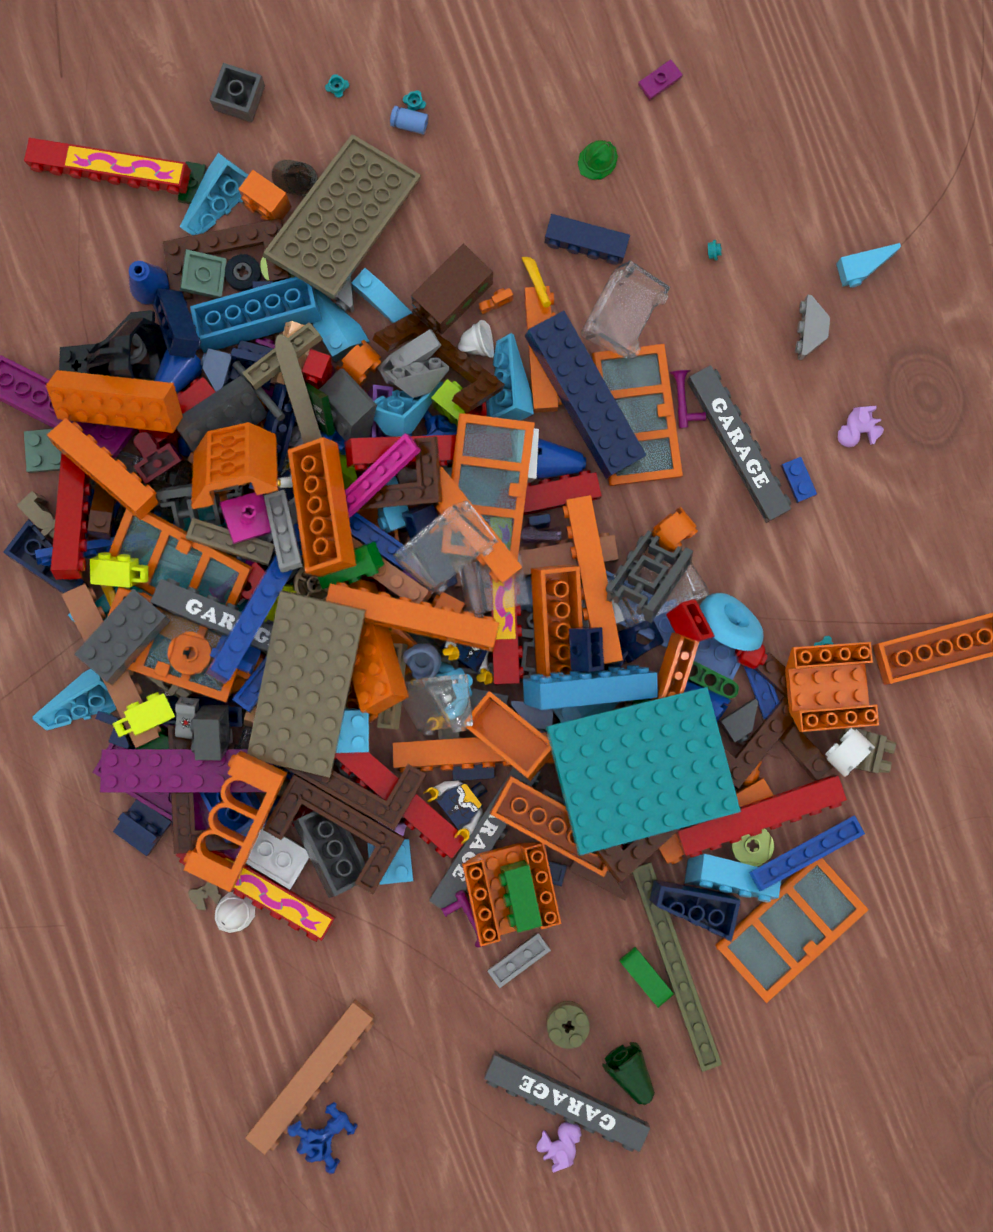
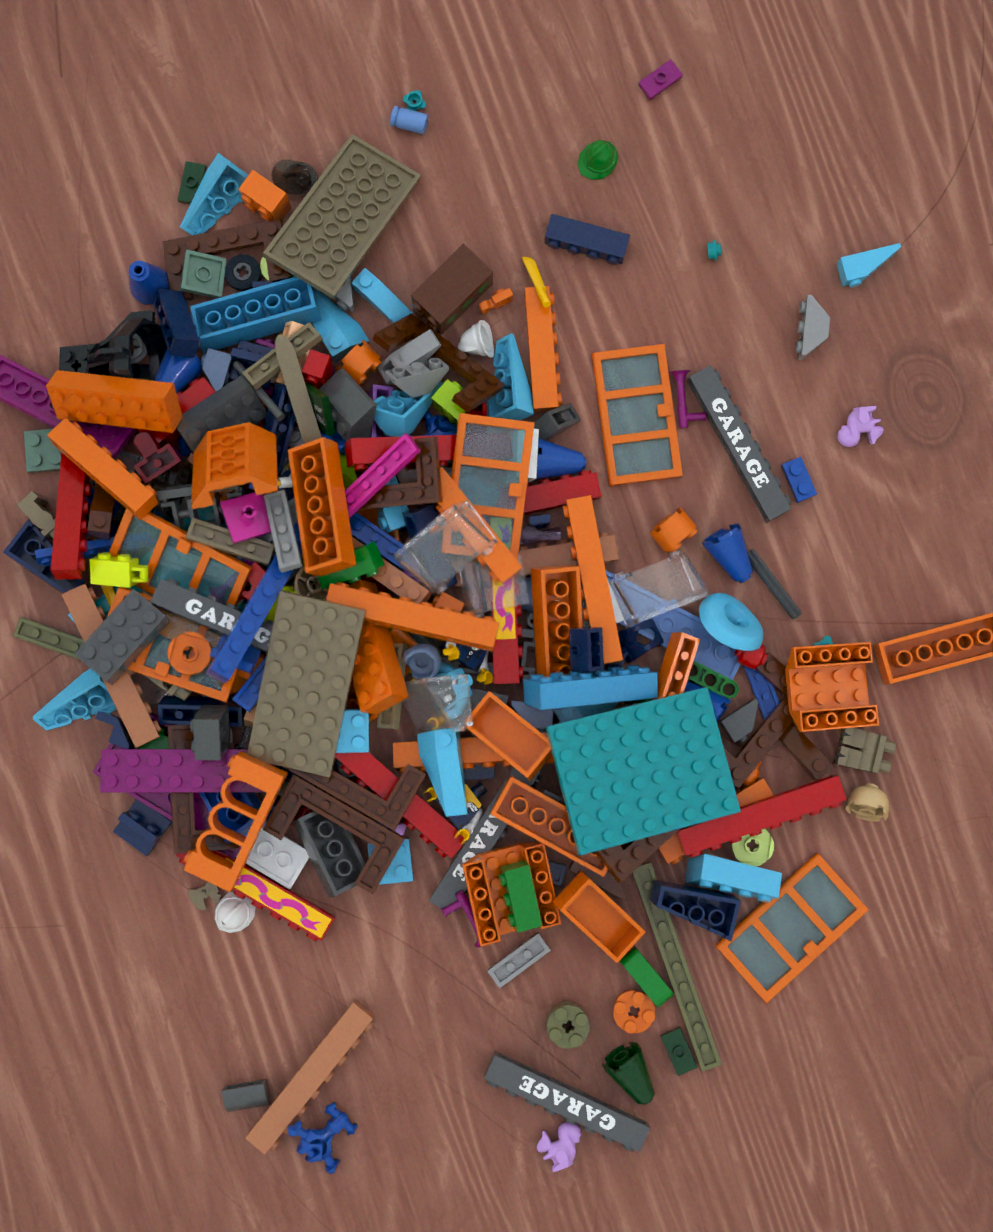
brick [24,138,191,195] -> none
neon yellow brick [112,692,175,737] -> none
light grey leg [175,697,199,739] -> none
dark grey brick [210,63,265,122] -> none
teal plate [325,74,349,98] -> none
dark blue brick [525,311,646,479] -> none
clear windscreen [580,260,670,359] -> none
dark grey fence [605,530,693,623] -> none
red slope [666,599,714,642] -> none
blue plate [749,815,865,892] -> none
white brick [825,728,875,777] -> none
none -> olive tile [13,617,84,660]
none -> dark grey brick [221,1079,271,1112]
none -> medium azure wedge [417,728,468,817]
none -> dark grey slope [534,403,581,440]
none -> orange piece [553,871,646,963]
none -> orange plate [613,989,655,1034]
none -> dark green plate [660,1027,697,1076]
none -> blue cone [702,523,753,583]
none -> dark grey axle [748,549,802,619]
none -> tan cylinder [846,783,890,822]

